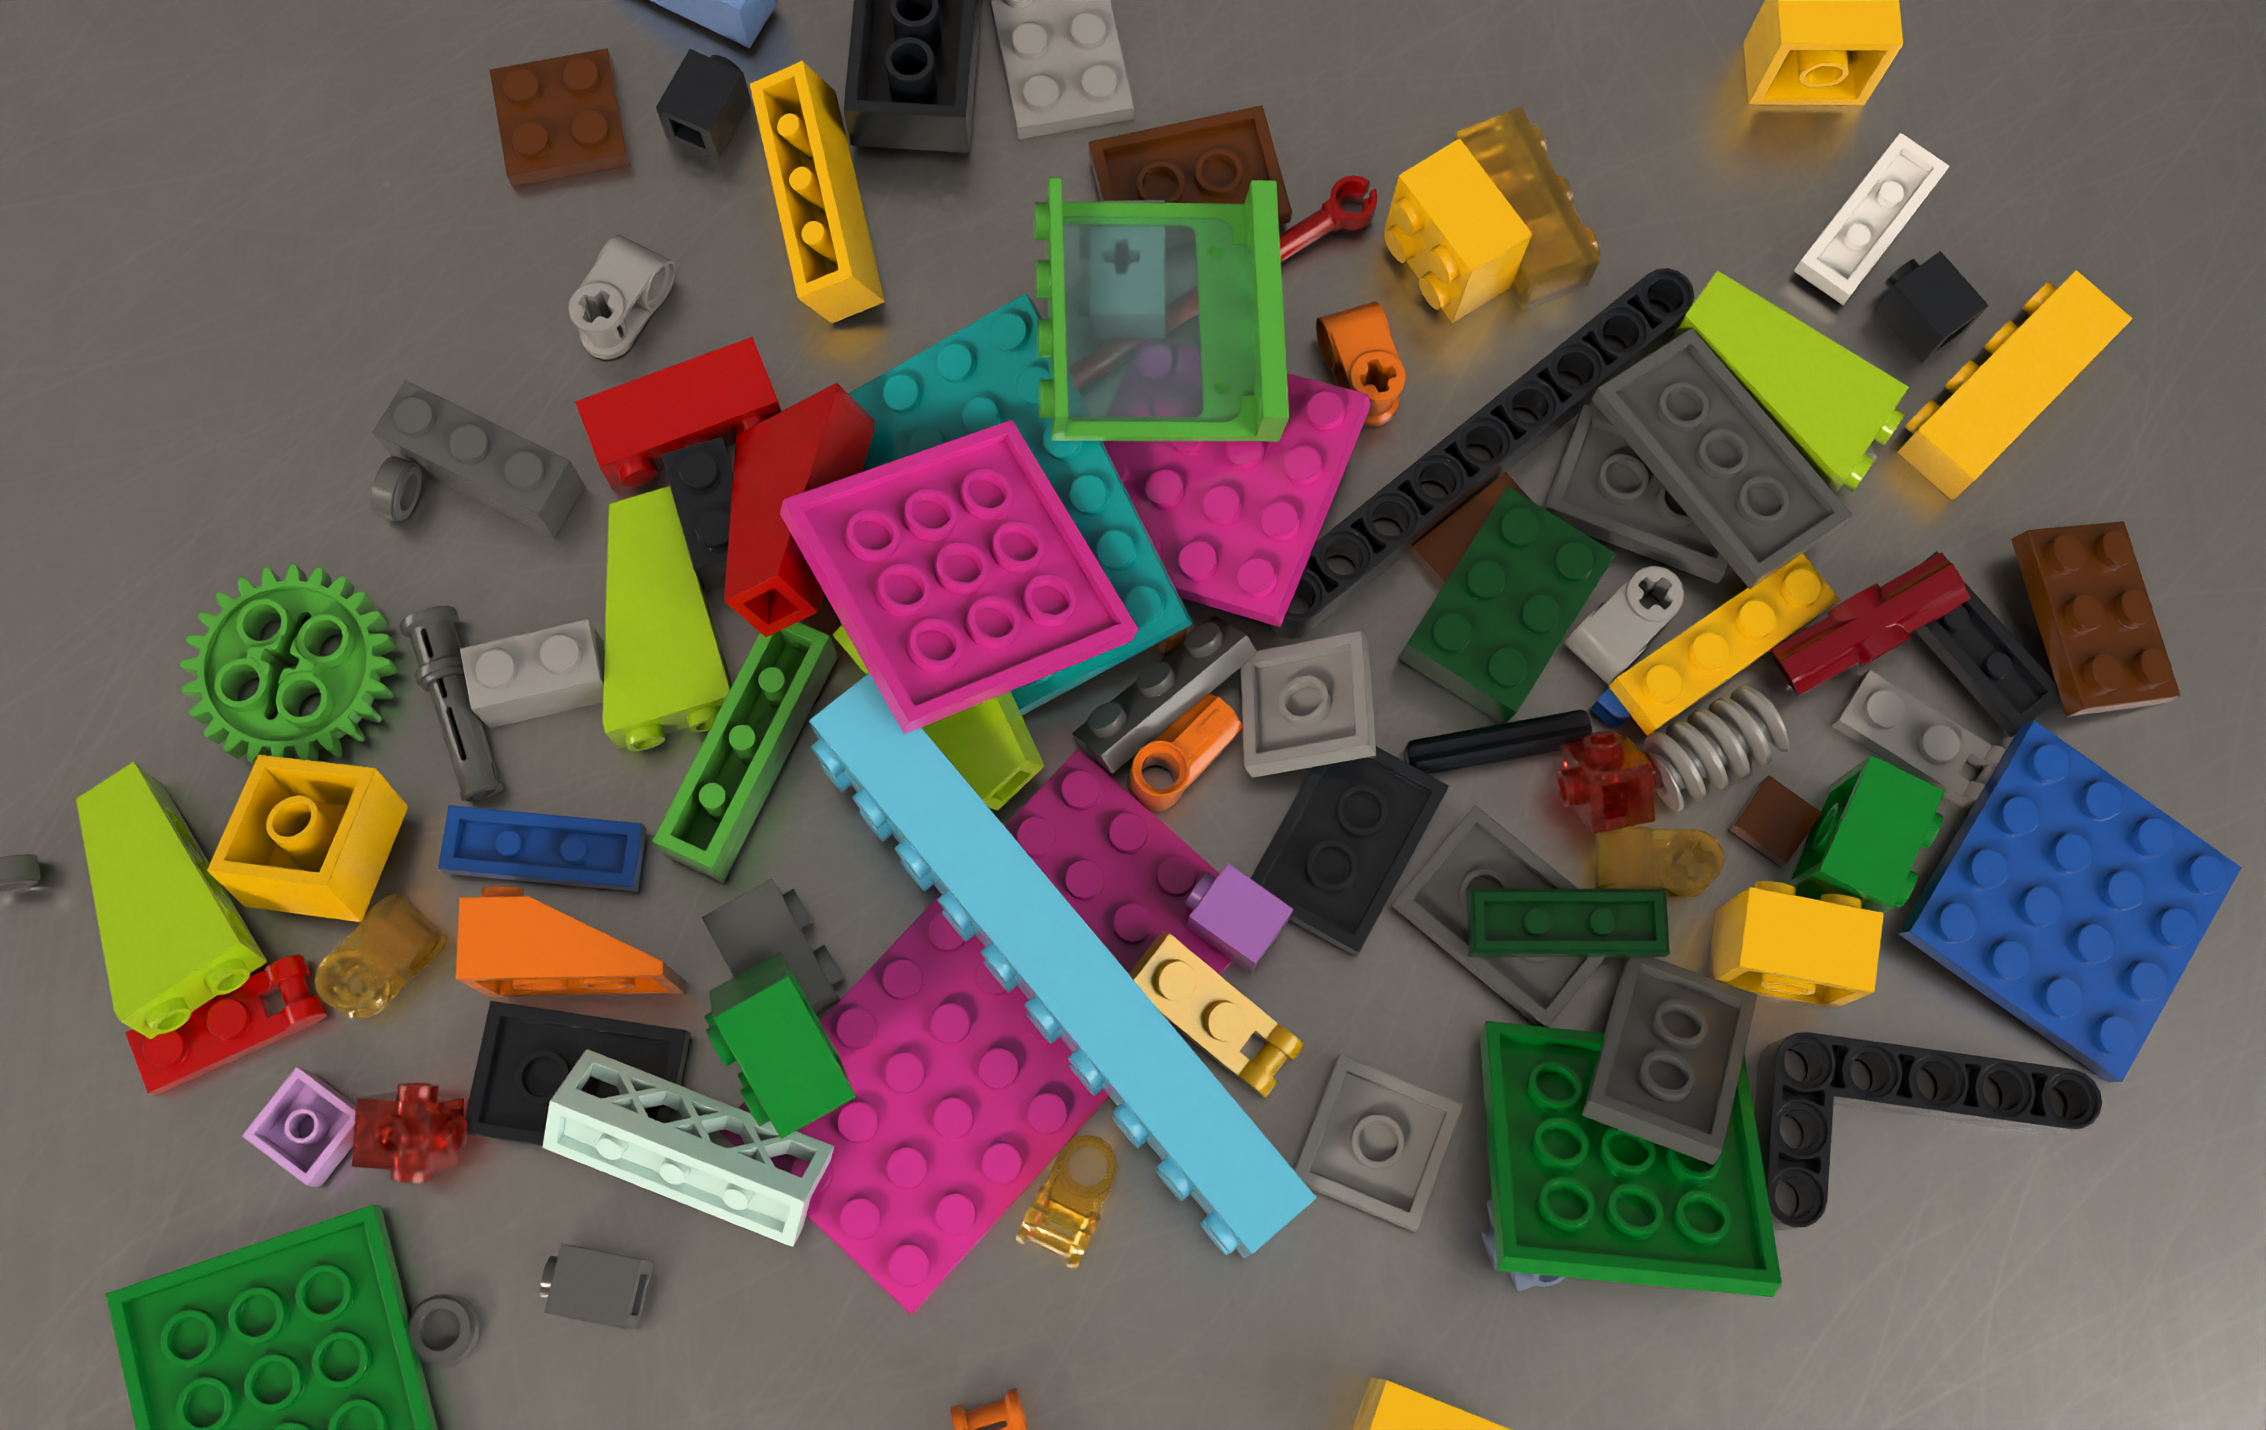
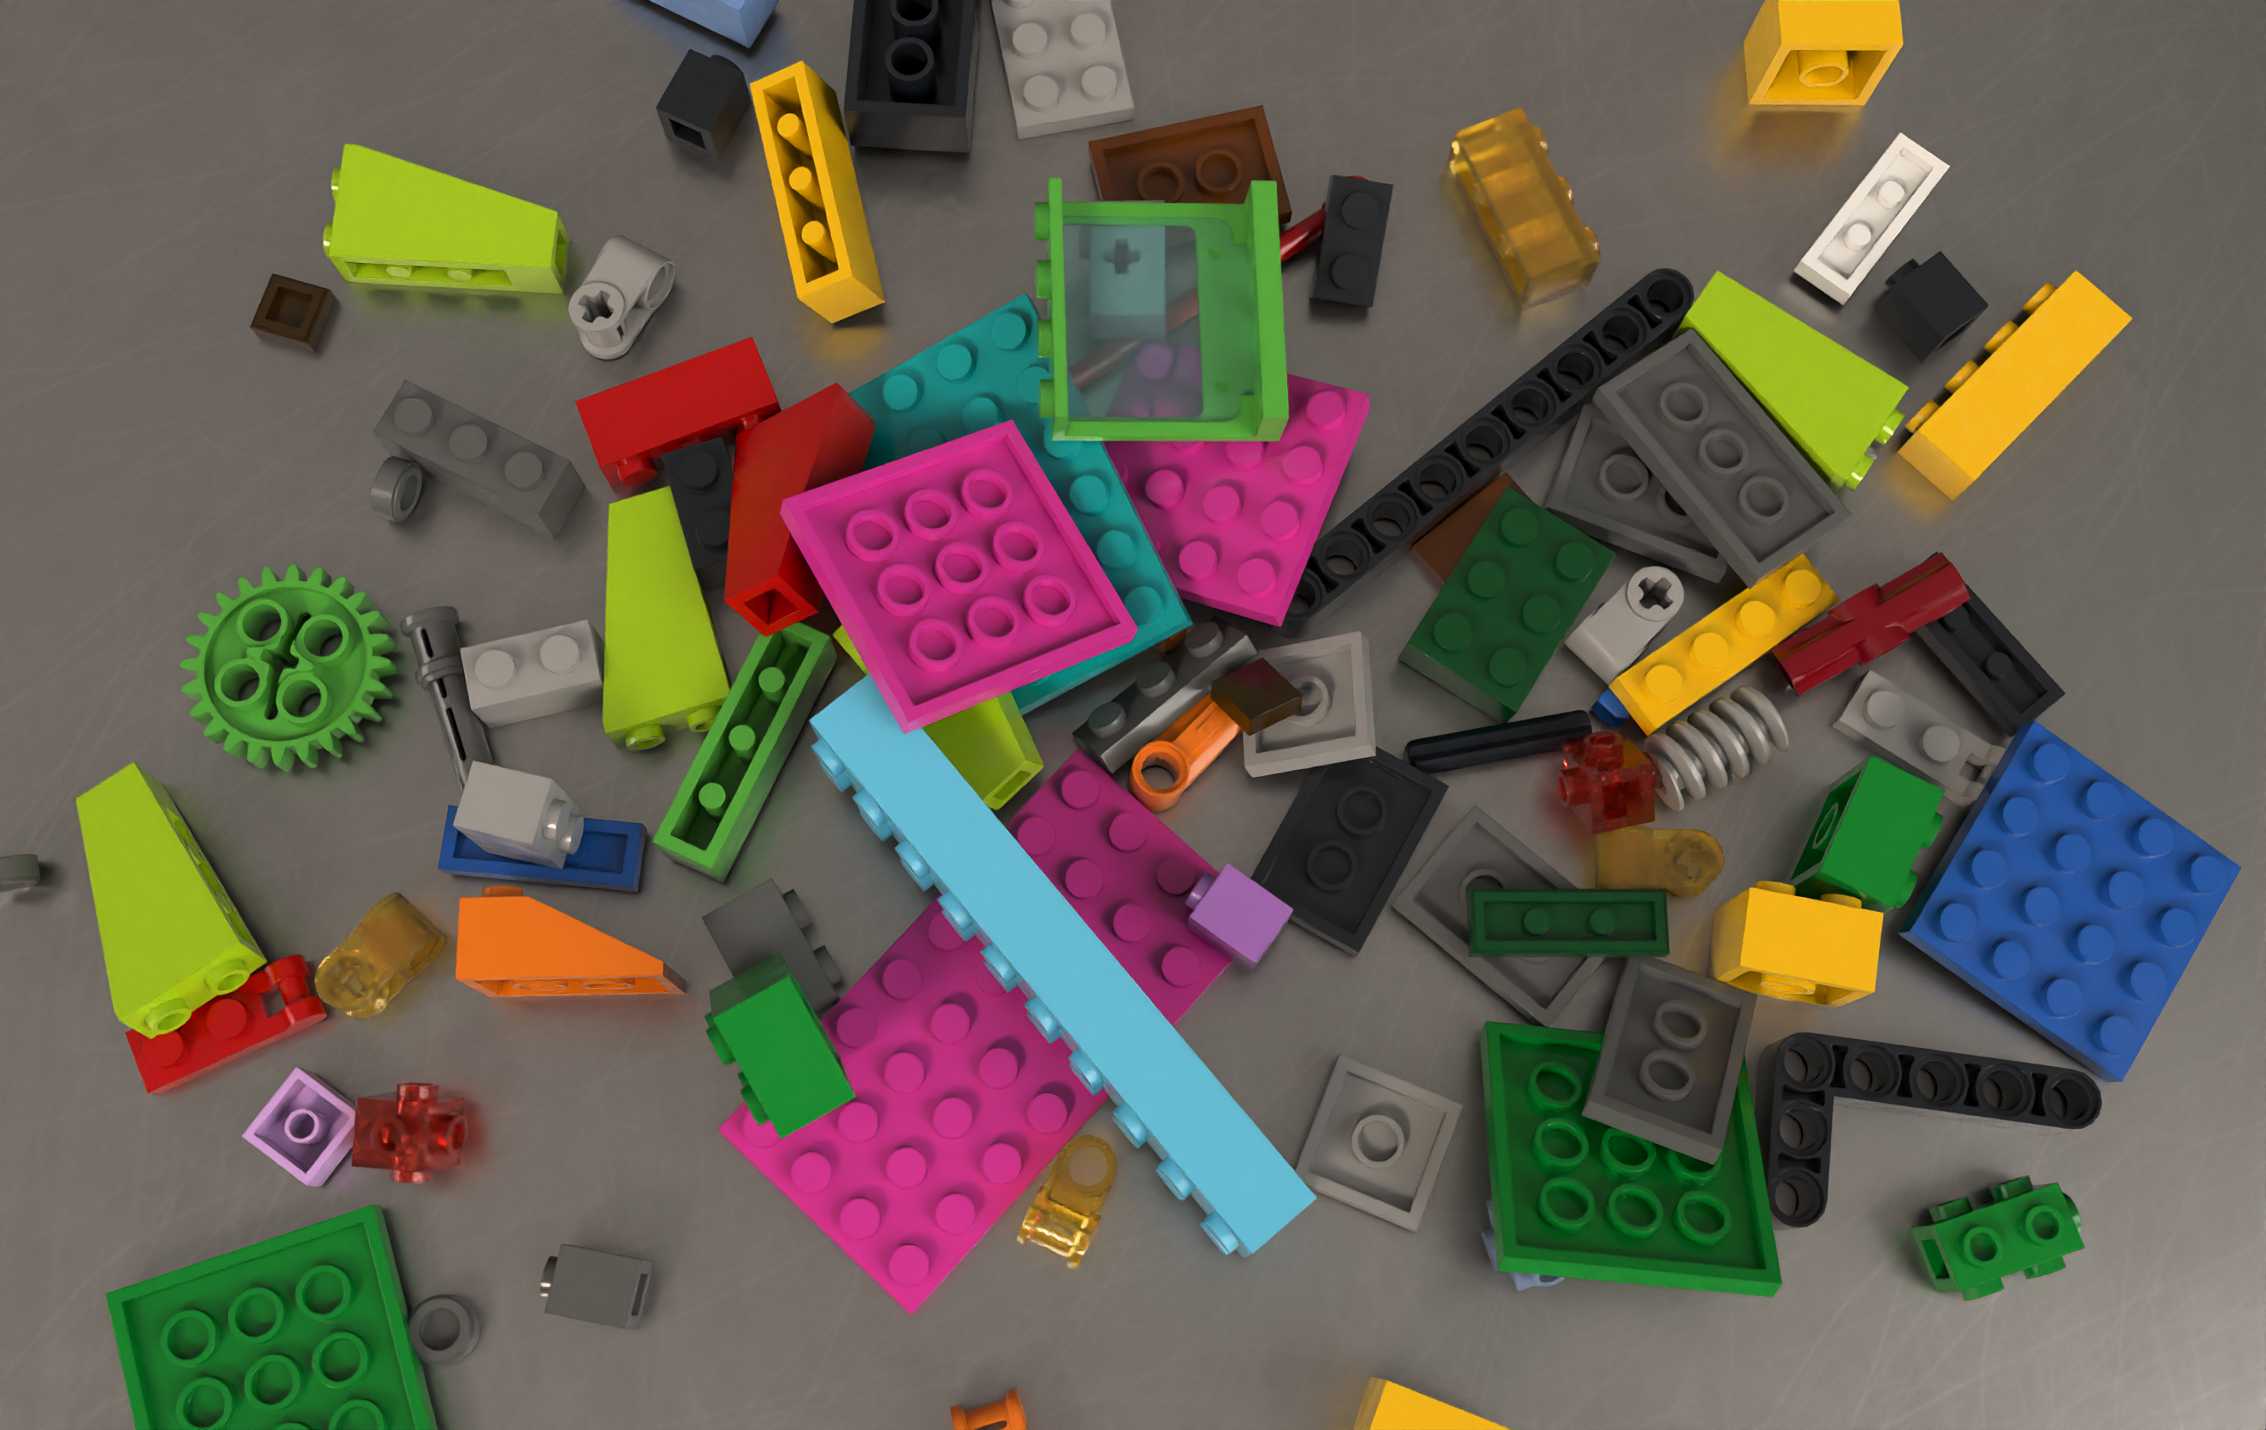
yellow brick [207,755,408,922] -> none
black plate [462,1001,691,1147] -> none
reddish brown plate [490,48,631,187] -> none
light aqua fence [542,1049,834,1247] -> none
yellow plate [1129,931,1305,1098] -> none
orange piece [1316,301,1406,427] -> none
yellow brick [1384,138,1532,324] -> none
reddish brown tile [1729,775,1822,867] -> none
reddish brown plate [2011,521,2181,717] -> none
none -> dark brown tile [250,273,336,352]
none -> lime slope [323,144,570,294]
none -> light grey brick [453,760,584,870]
none -> dark brown tile [1210,658,1303,736]
none -> black plate [1310,175,1393,307]
none -> green brick [1911,1175,2085,1301]

